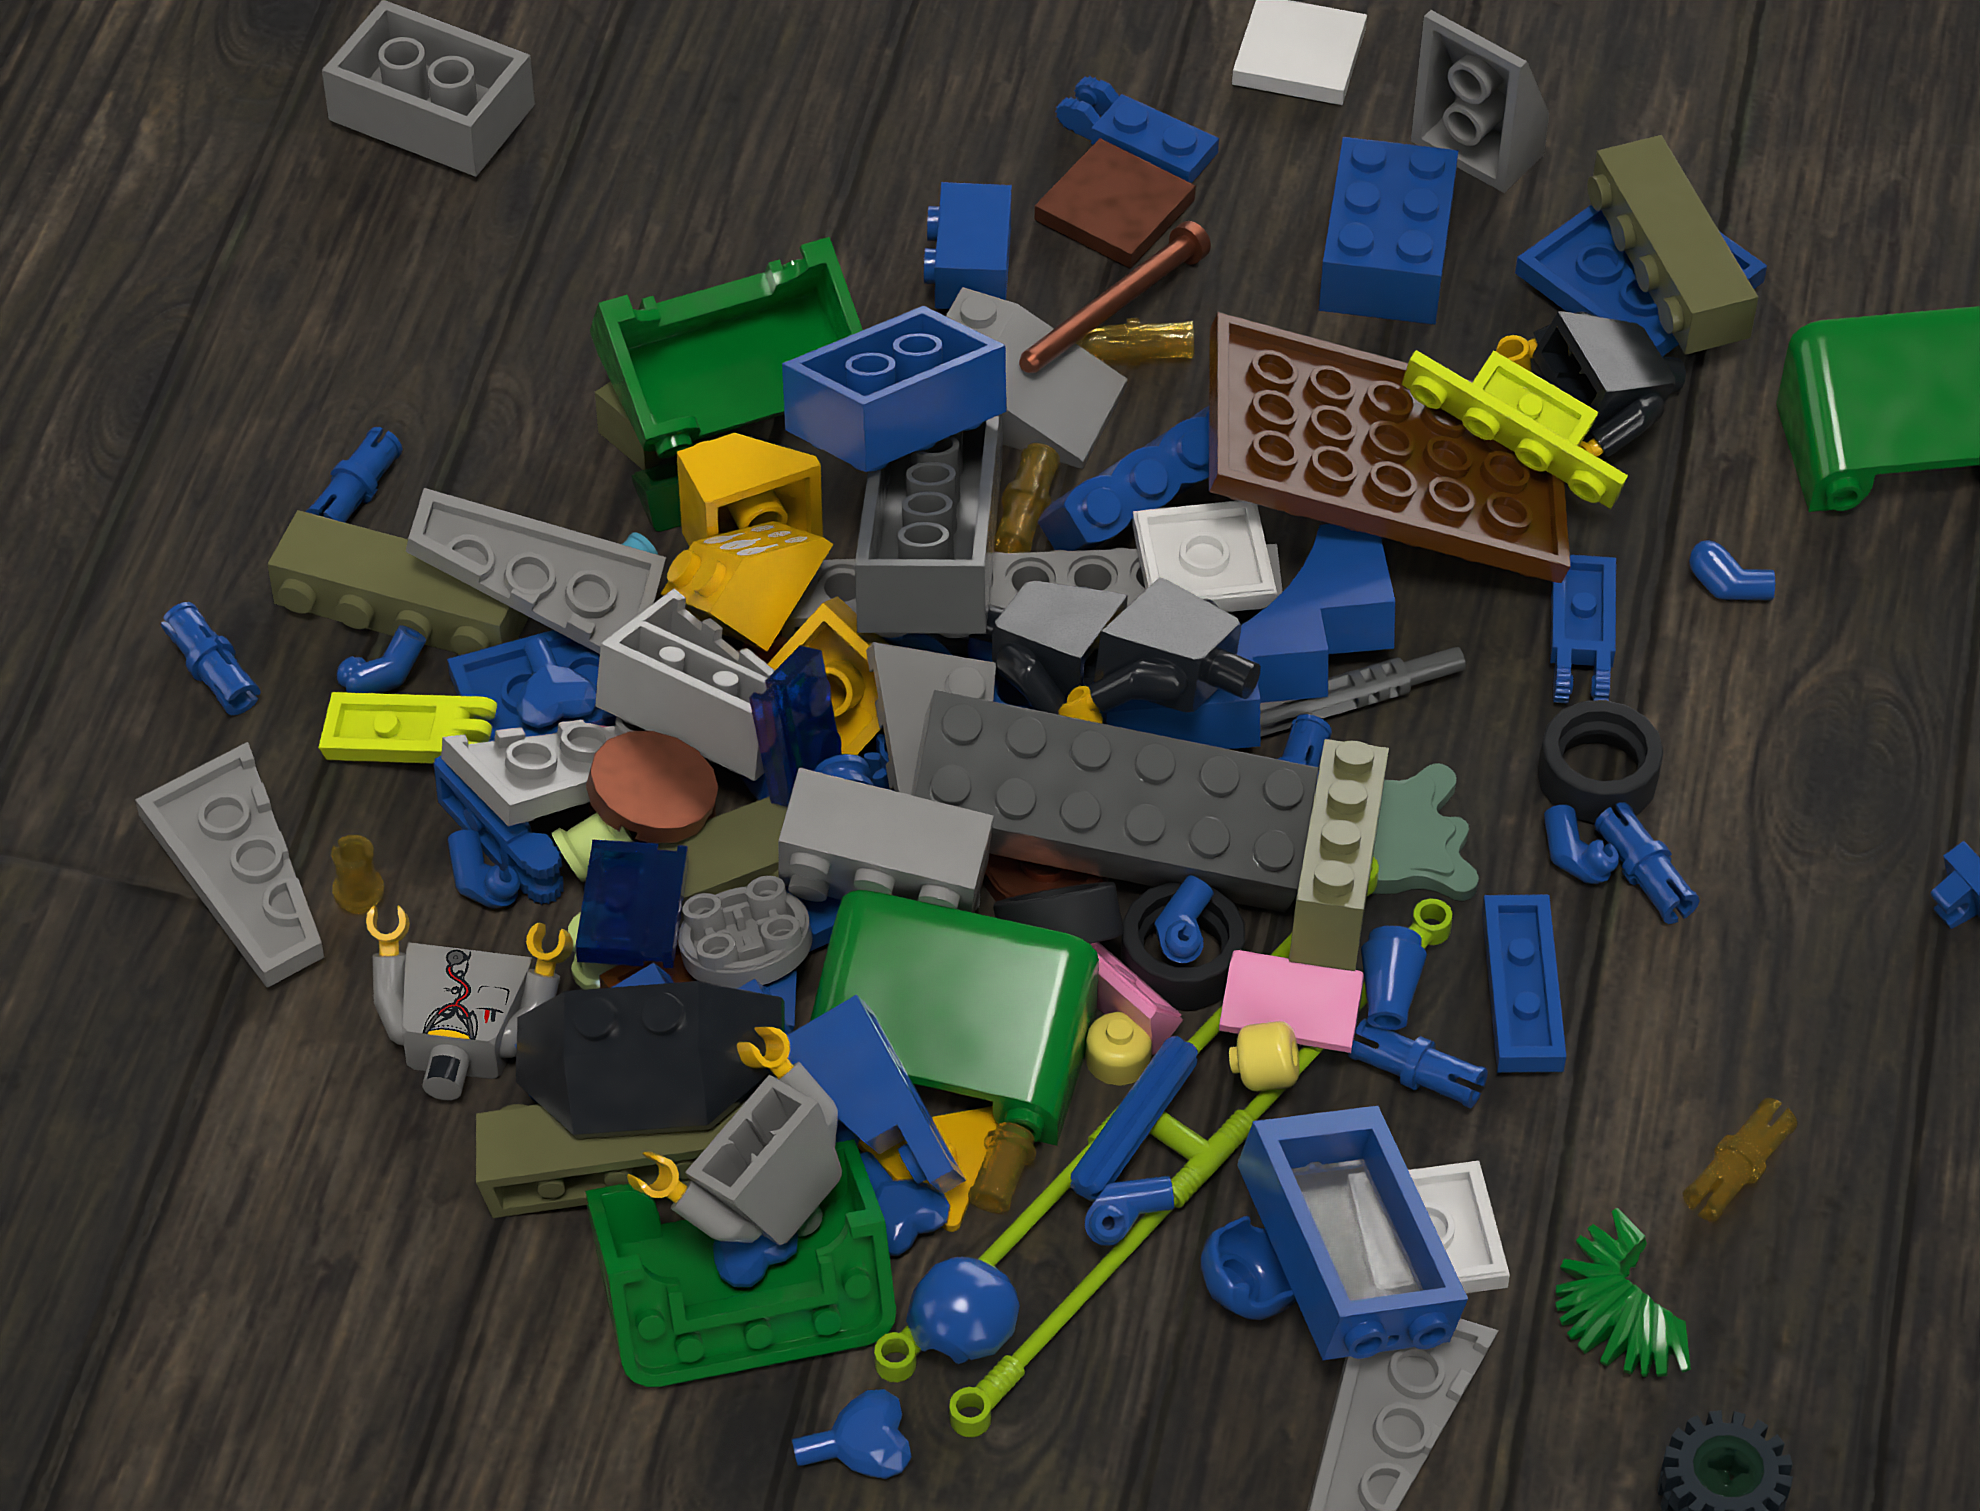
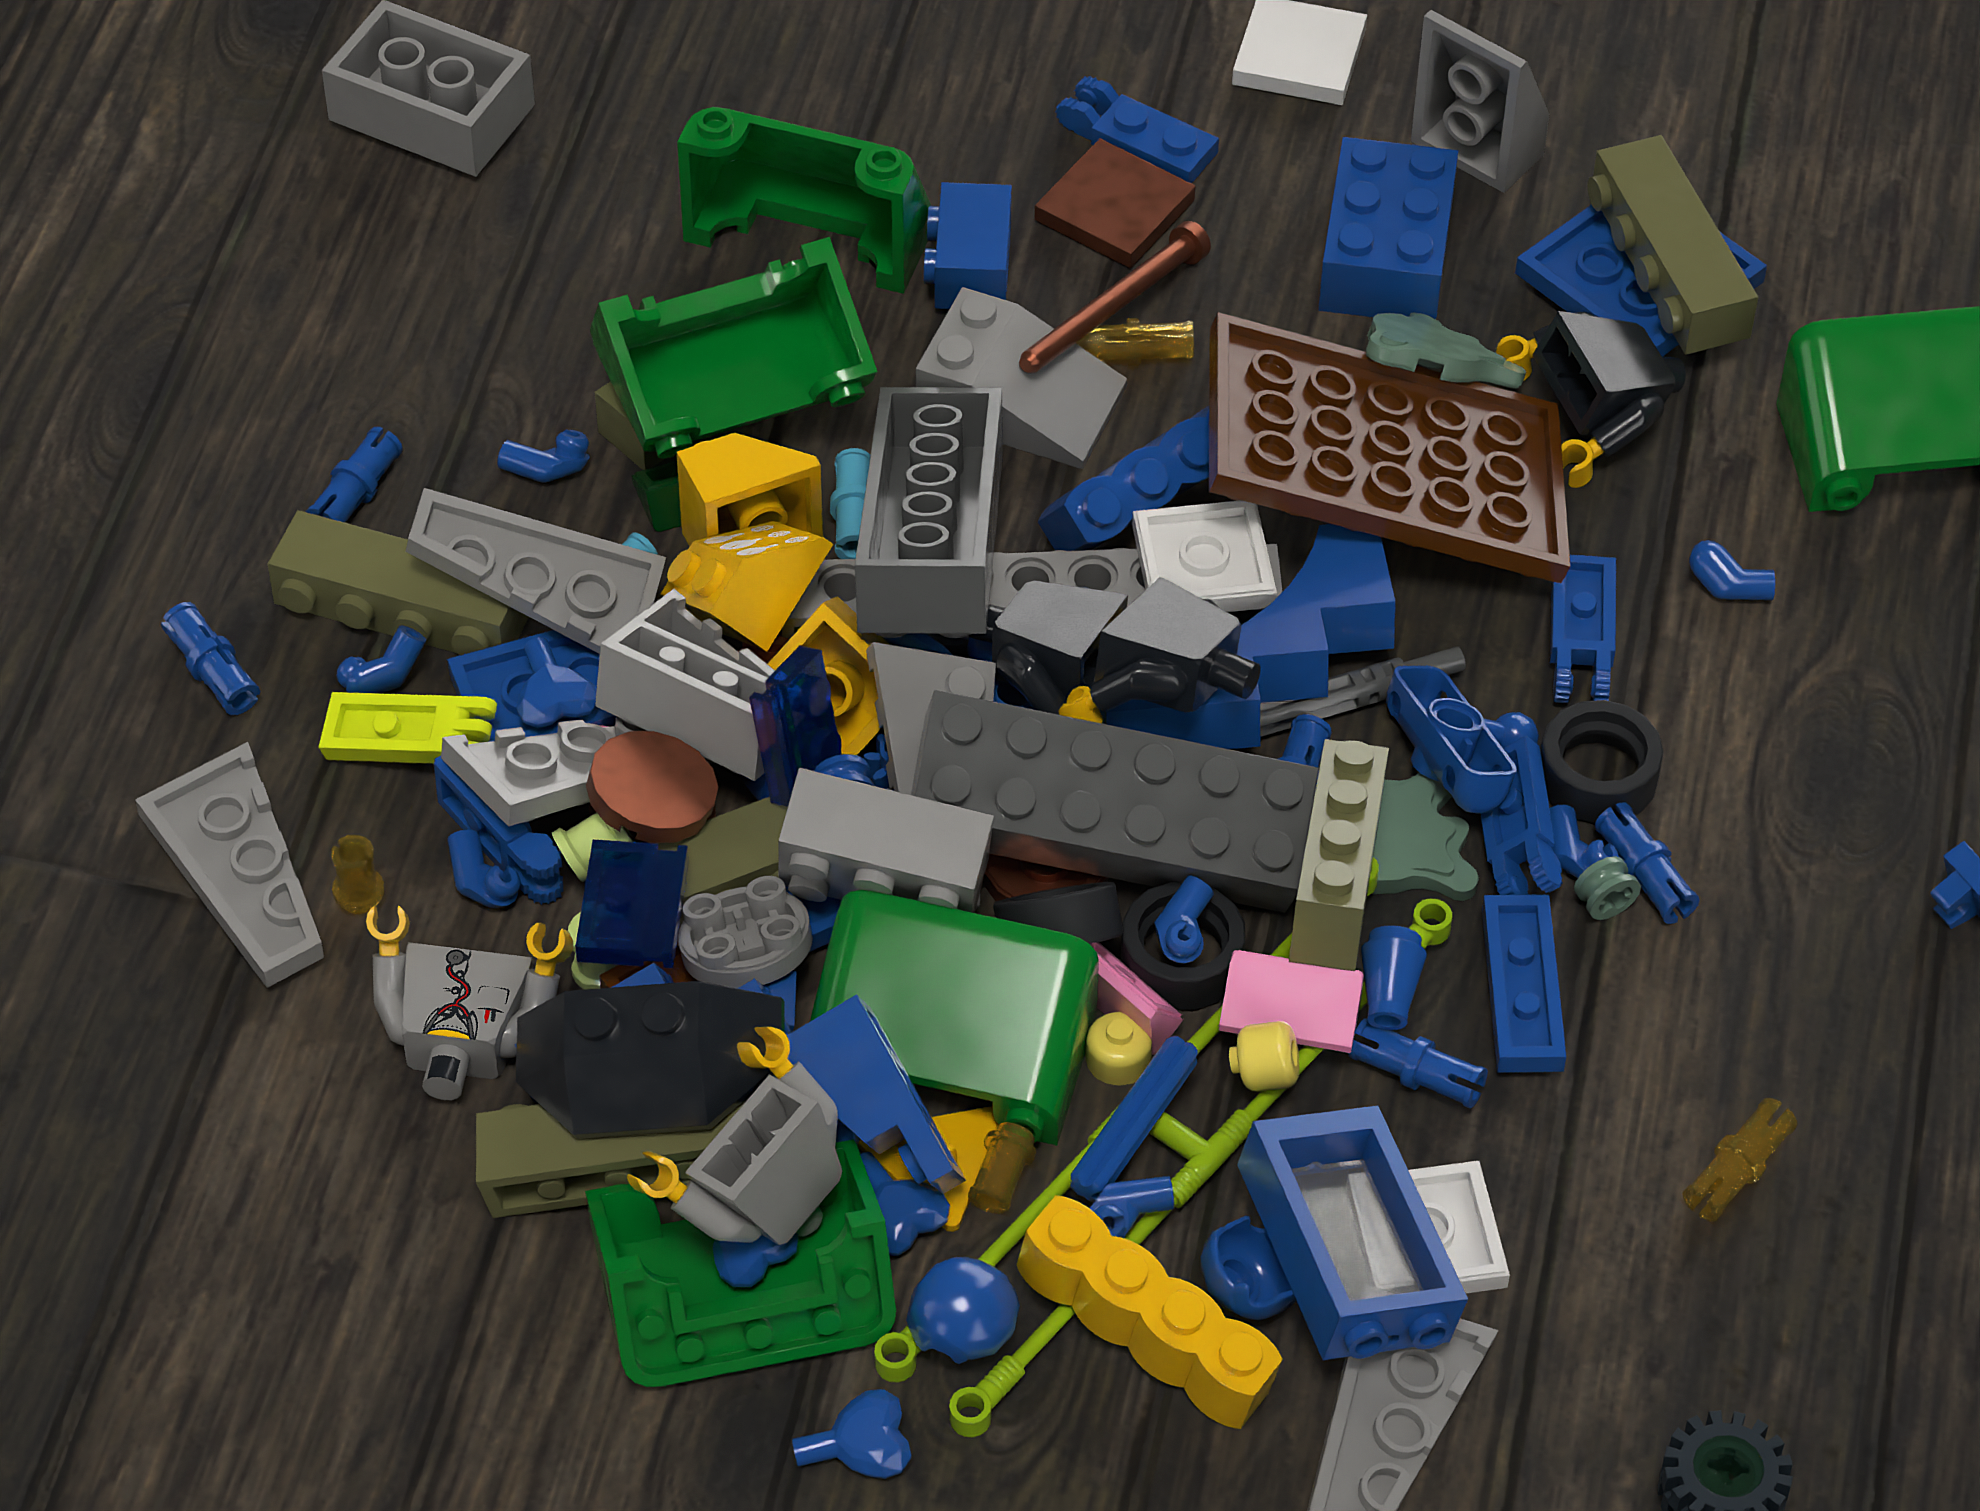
blue brick [782,306,1007,472] -> none
clear yellow pin [994,443,1060,553] -> none
neon yellow bracket [1401,350,1628,509] -> none
green hair [1555,1208,1691,1377] -> none
none -> blue arm [497,430,590,483]
none -> green windscreen [677,107,931,294]
none -> medium azure pin [830,448,871,559]
none -> yellow brick [1016,1195,1283,1429]
none -> sand green tile [1366,312,1526,388]
none -> blue piece [1386,666,1539,814]
none -> blue hinge [1481,735,1563,895]
none -> sand green bush [1574,856,1641,920]

